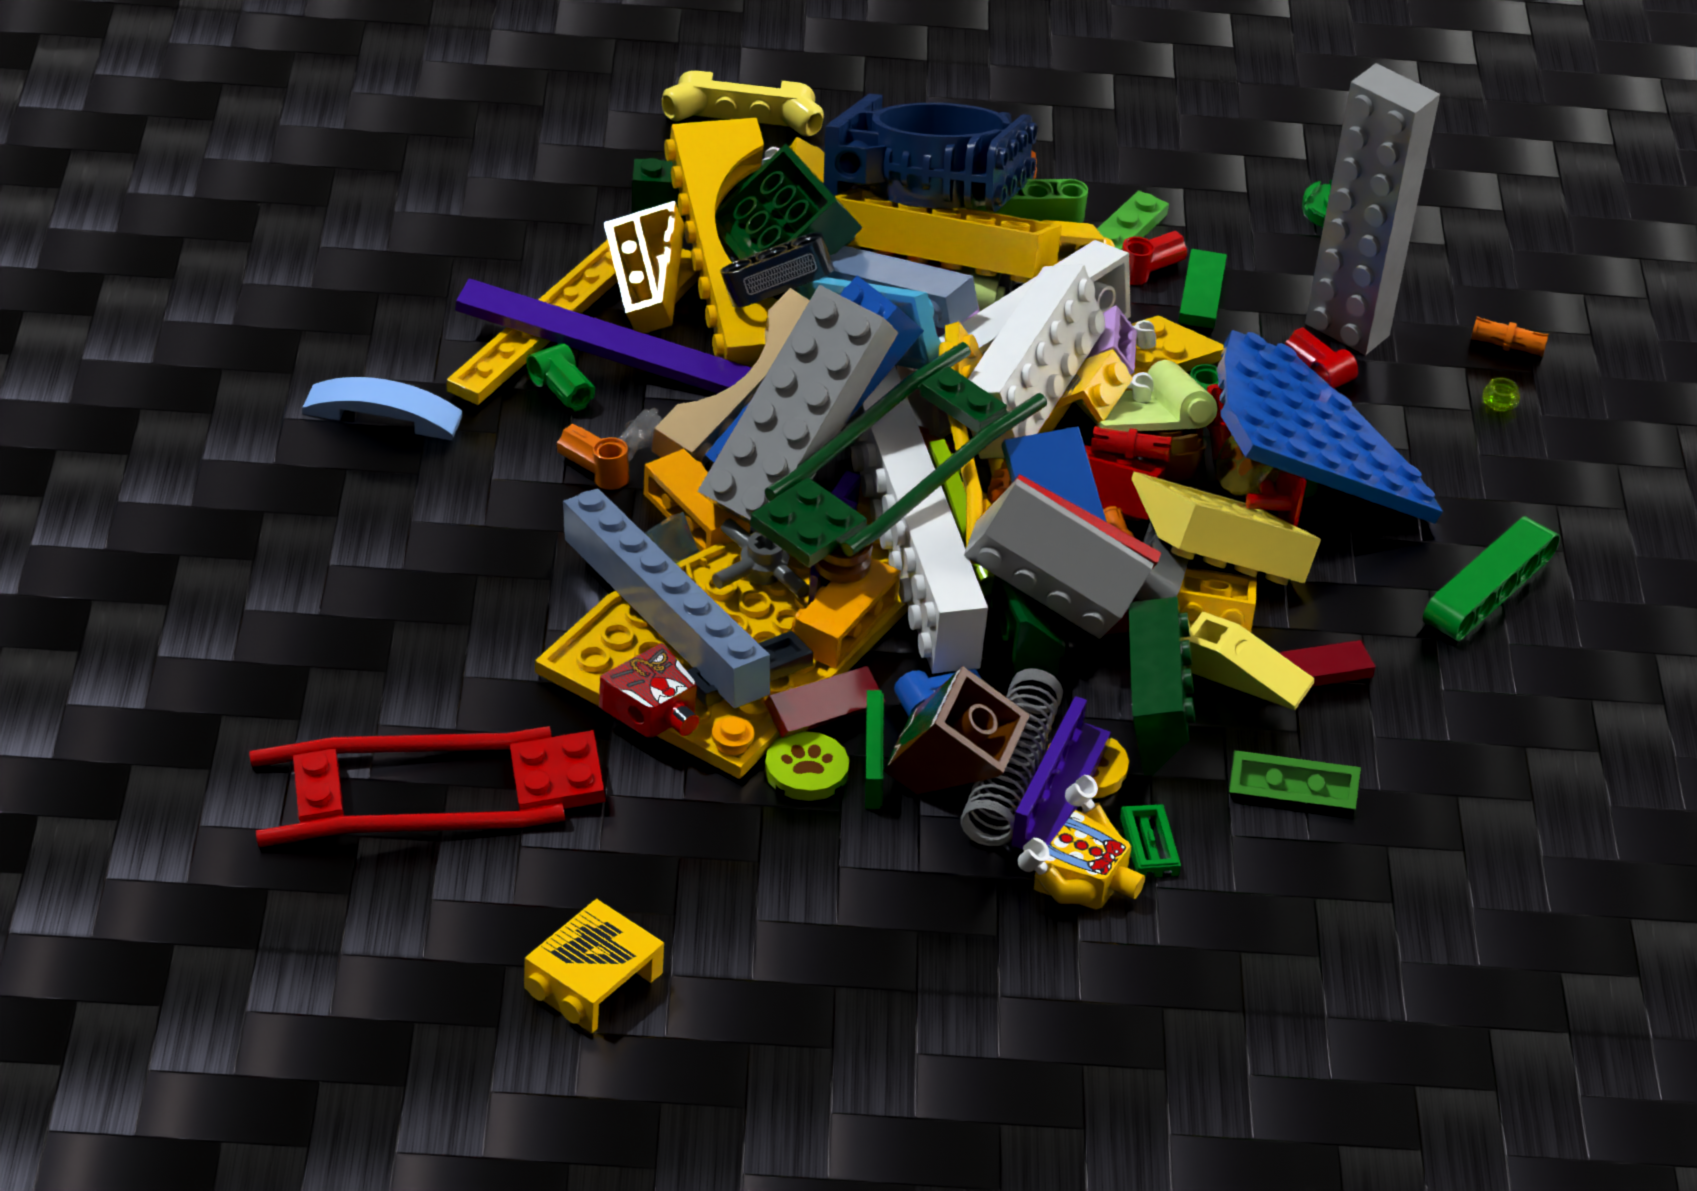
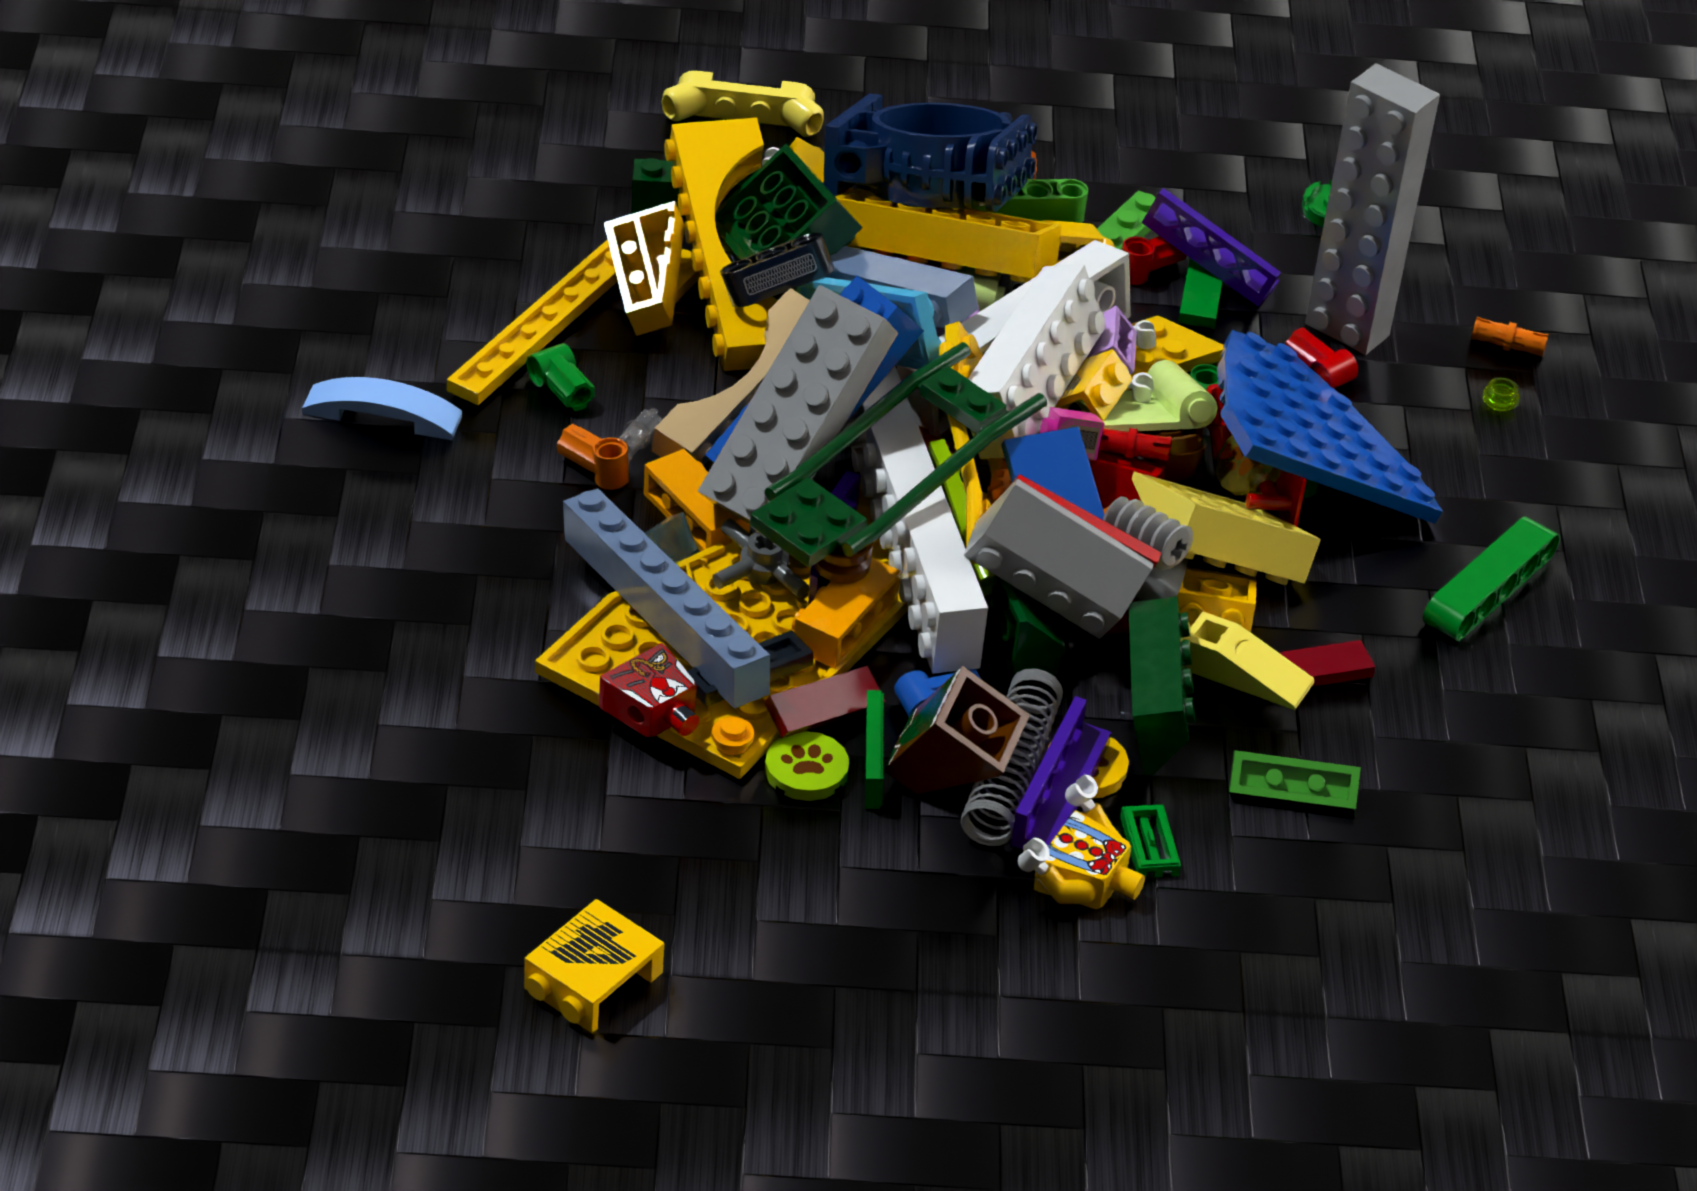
red plate [249,726,606,848] -> none
dark purple tile [455,278,752,394] -> none
none -> dark pink brick [1040,407,1105,461]
none -> light grey piece [1103,496,1193,570]
none -> dark purple fence [1142,188,1281,307]

